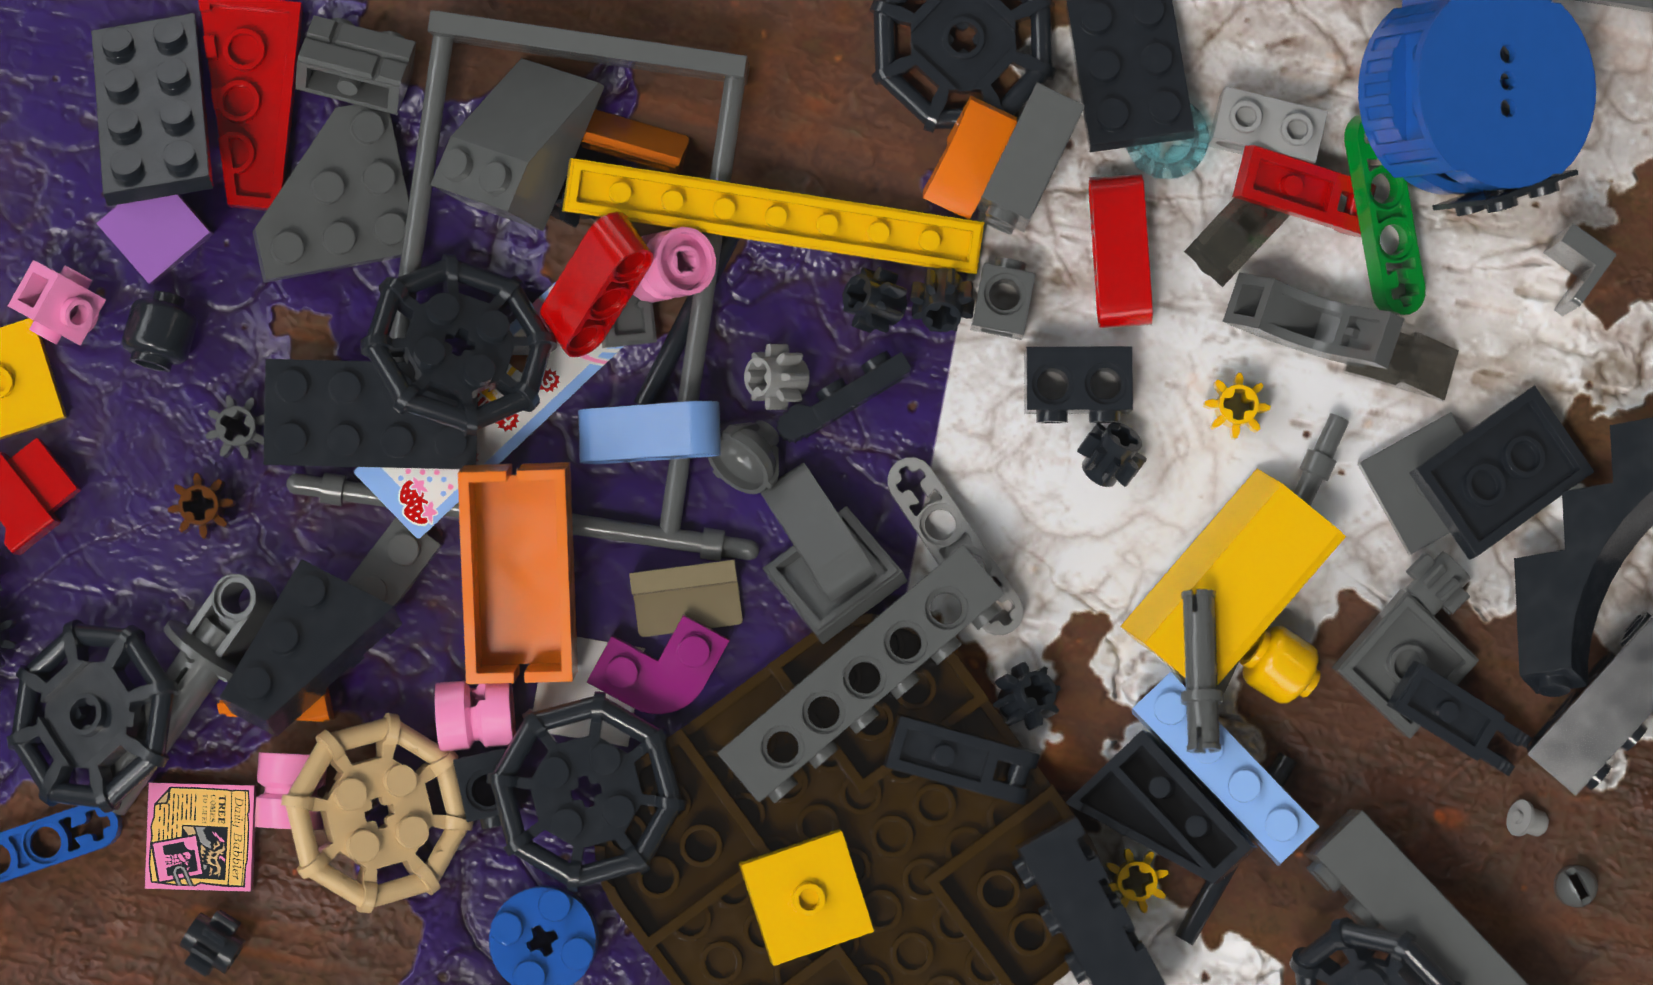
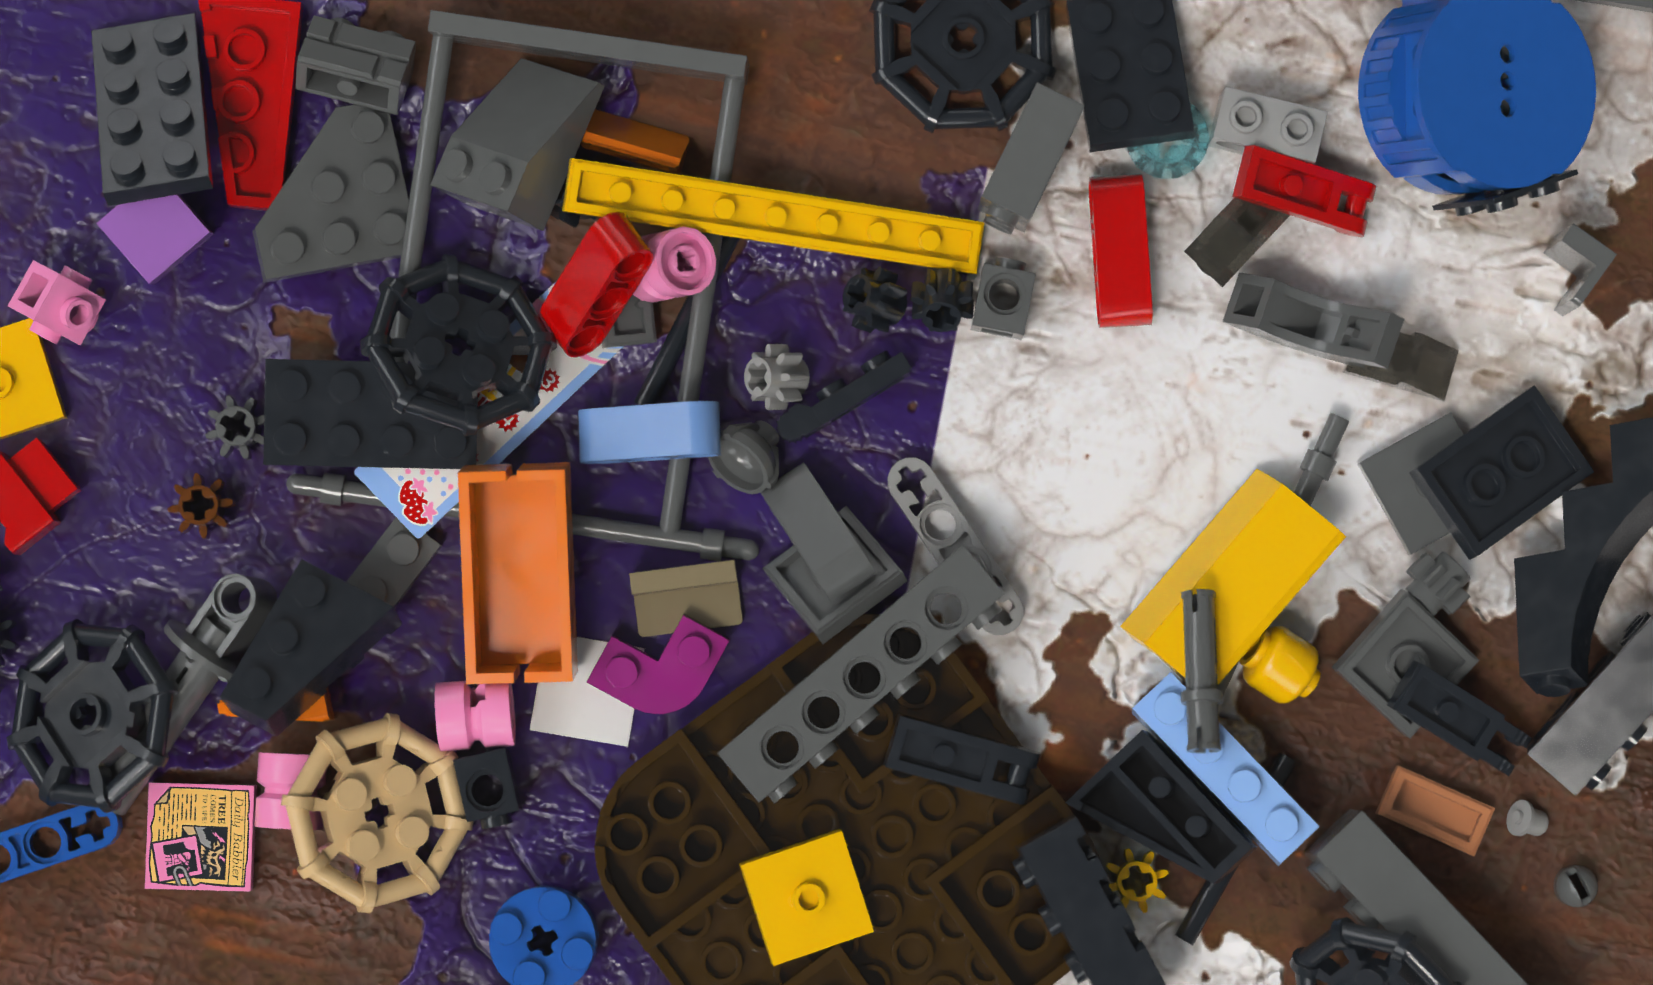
black head [122,291,198,372] -> none
black gear [179,910,246,977] -> none
black plate [486,691,687,892] -> none
orange slope [923,96,1017,220] -> none
black gear [993,662,1061,731] -> none
black brick [1024,346,1133,424] -> none
black gear [1077,422,1147,487] -> none
yellow gear [1203,373,1271,440] -> none
green beam [1344,114,1426,315] -> none
none -> nougat tile [1375,765,1495,856]

